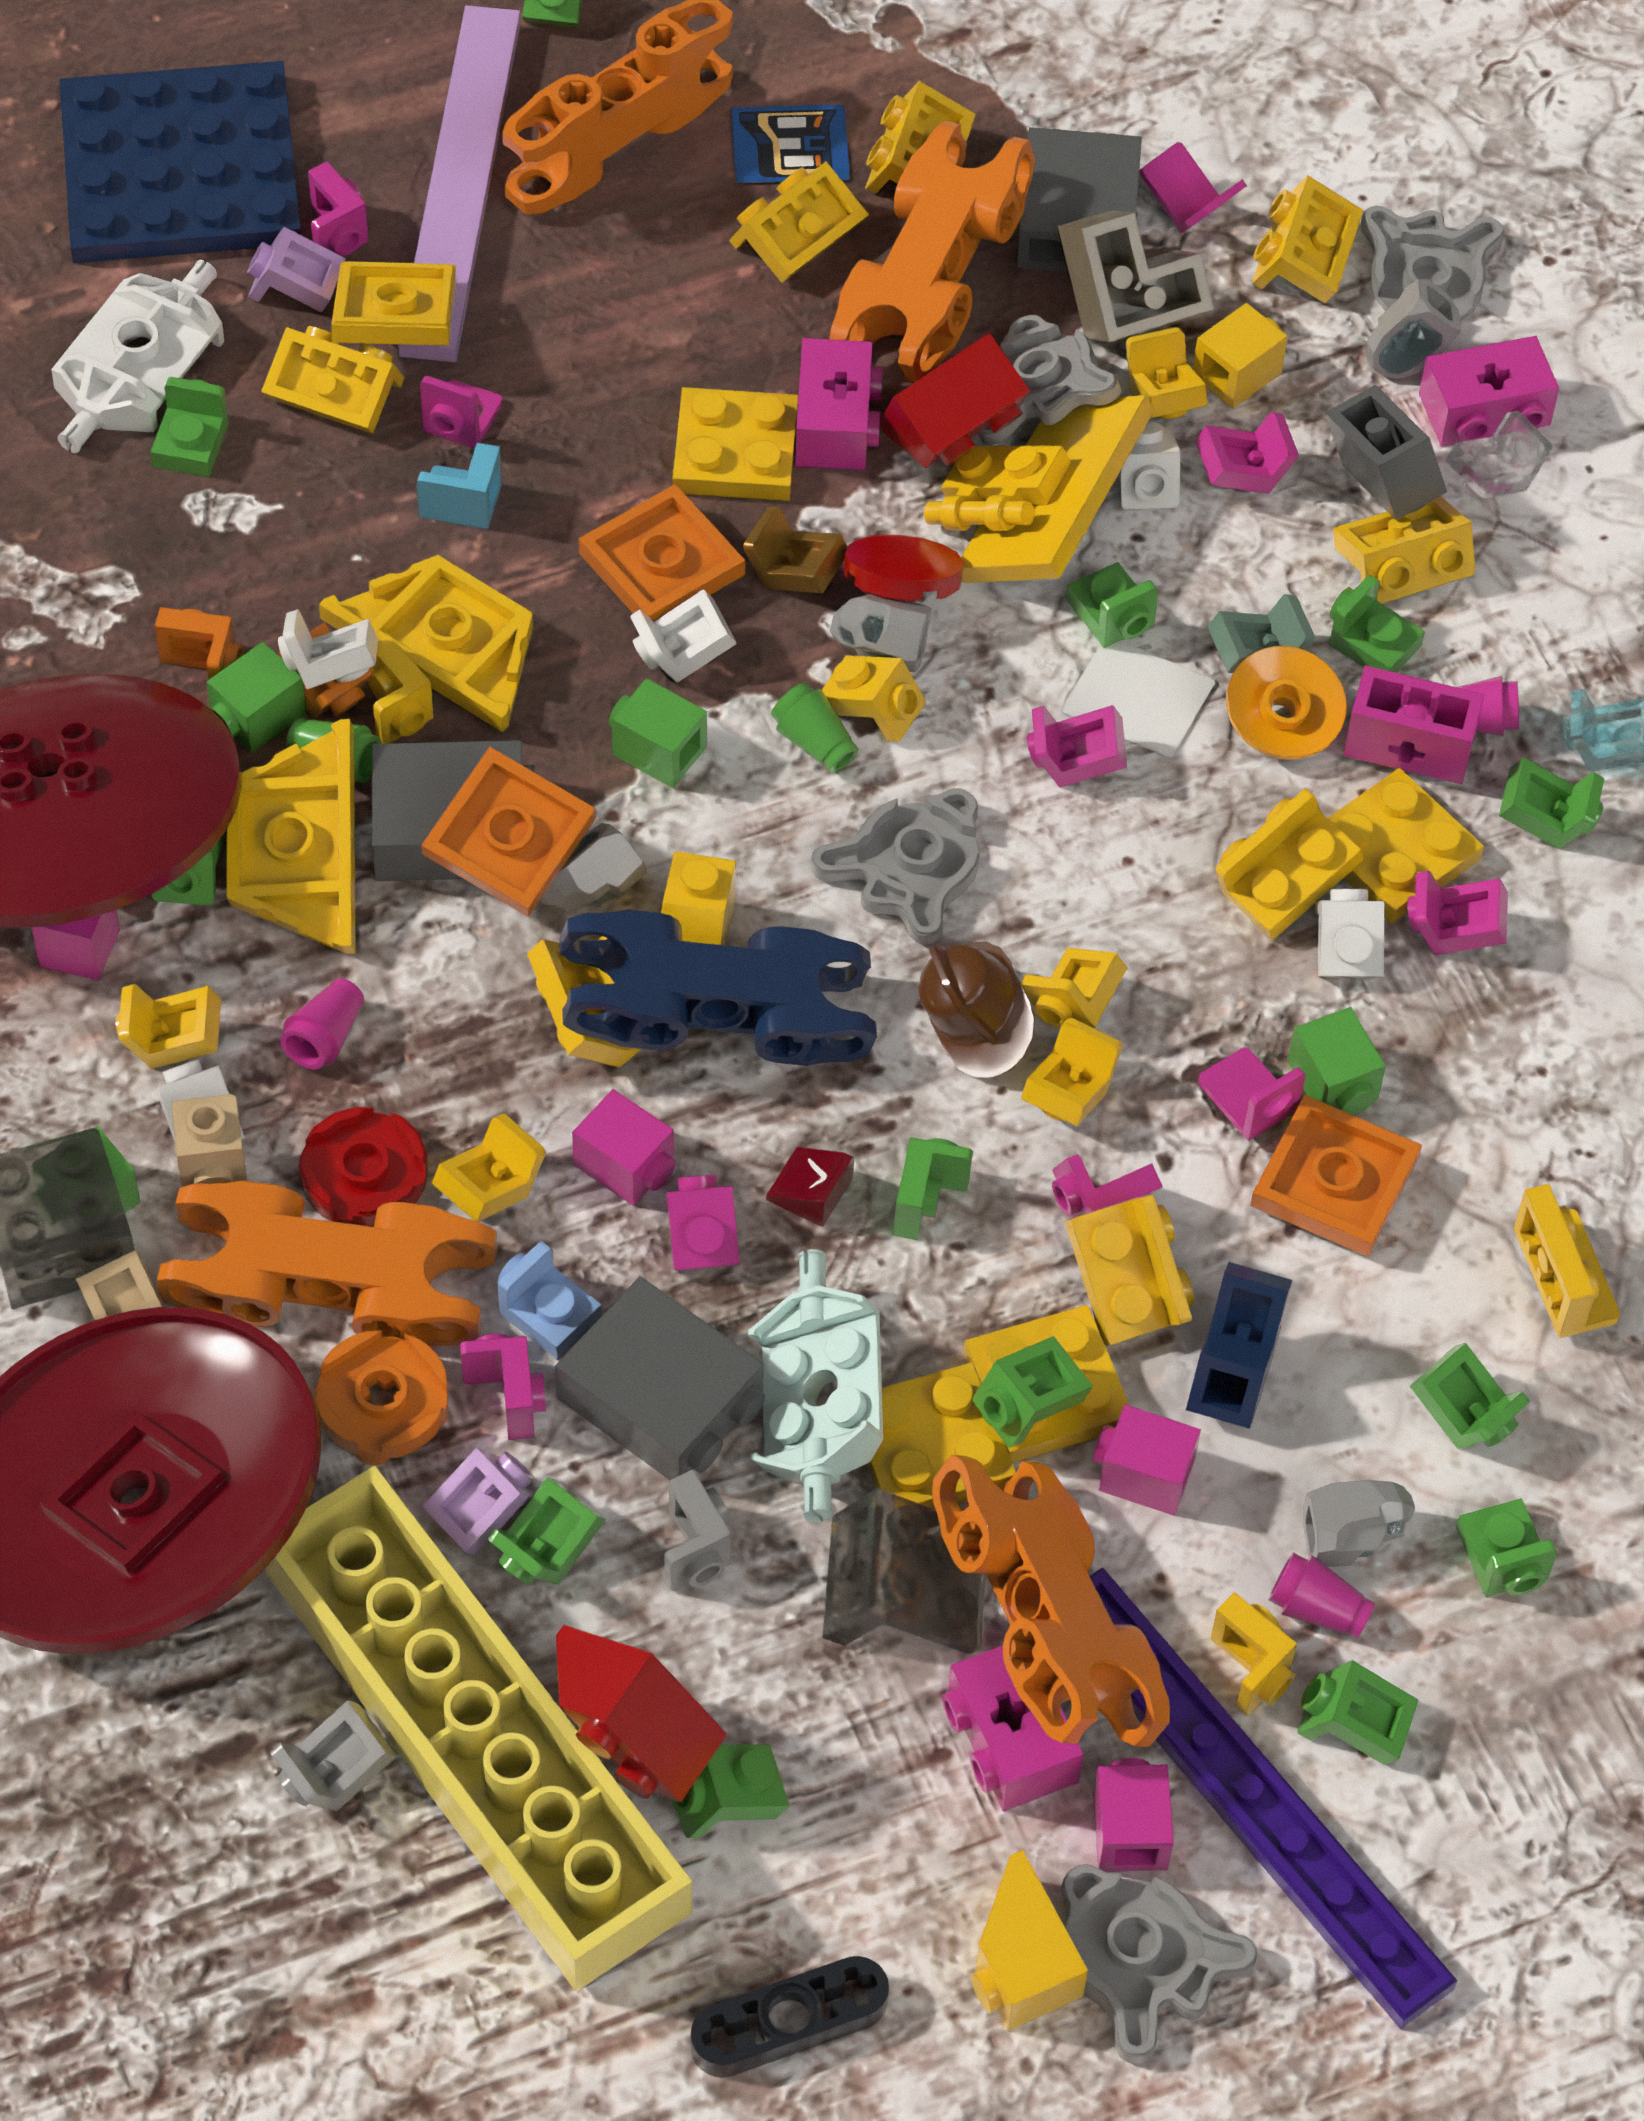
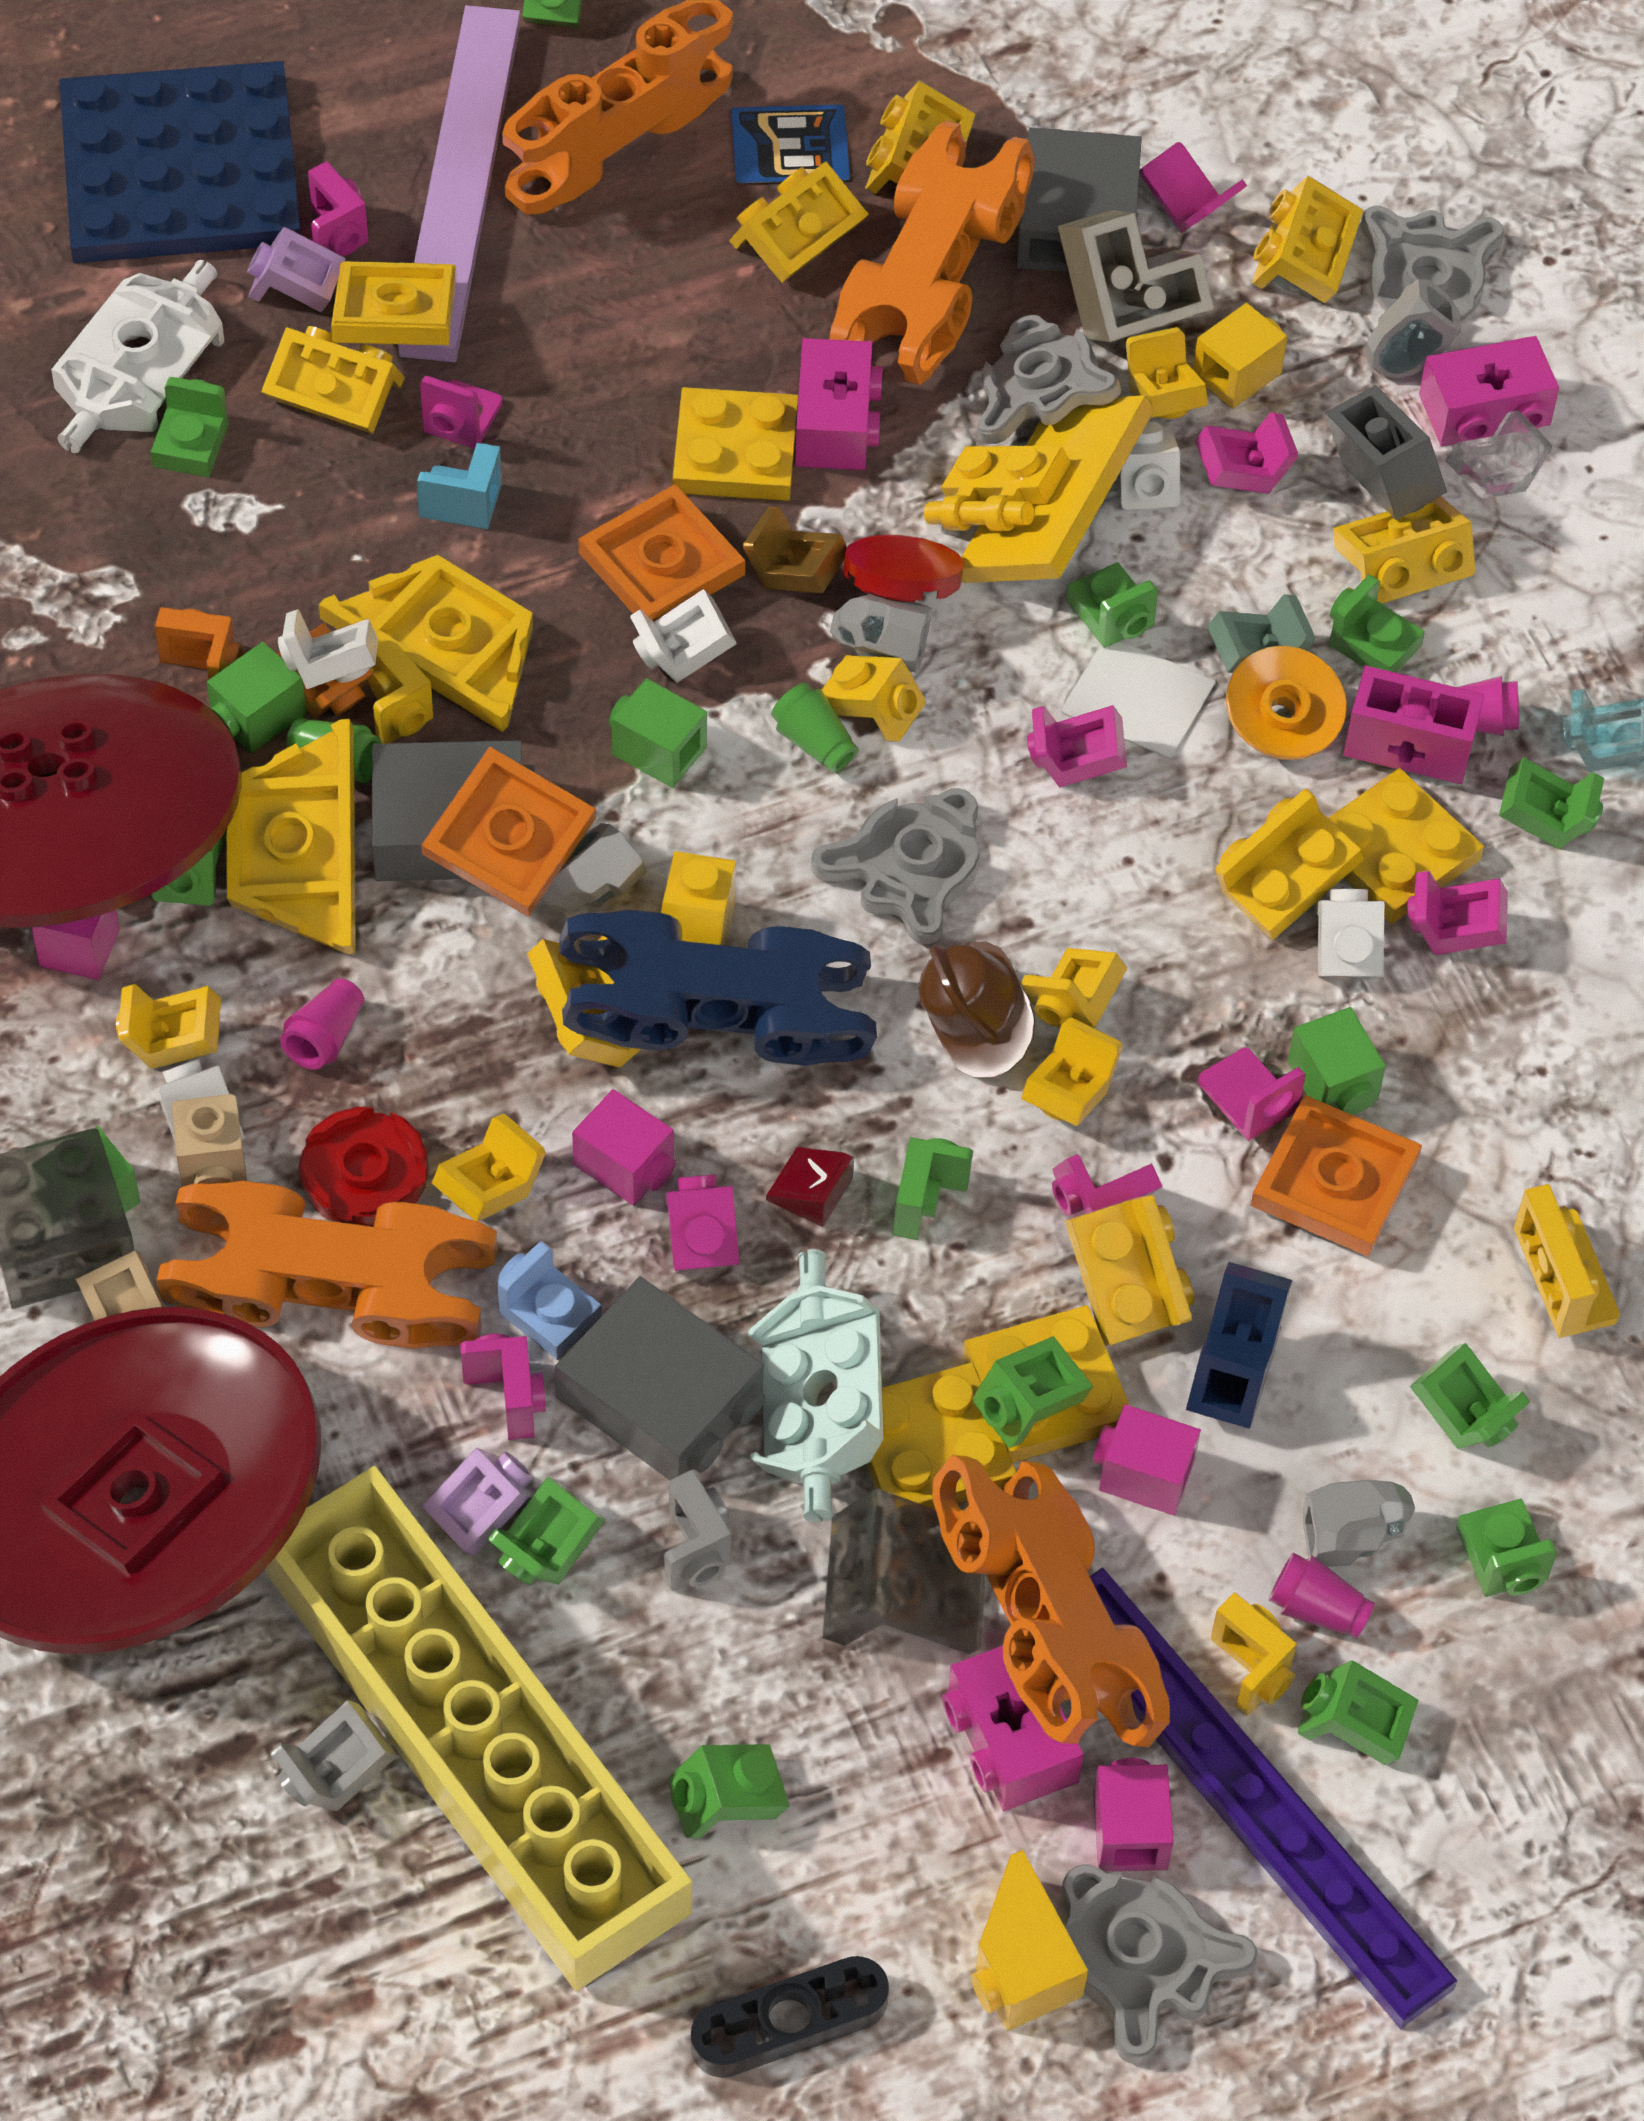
orange plate [315,1330,448,1465] -> none
red slope [556,1625,727,1802] -> none
red slope [880,332,1030,468] -> none

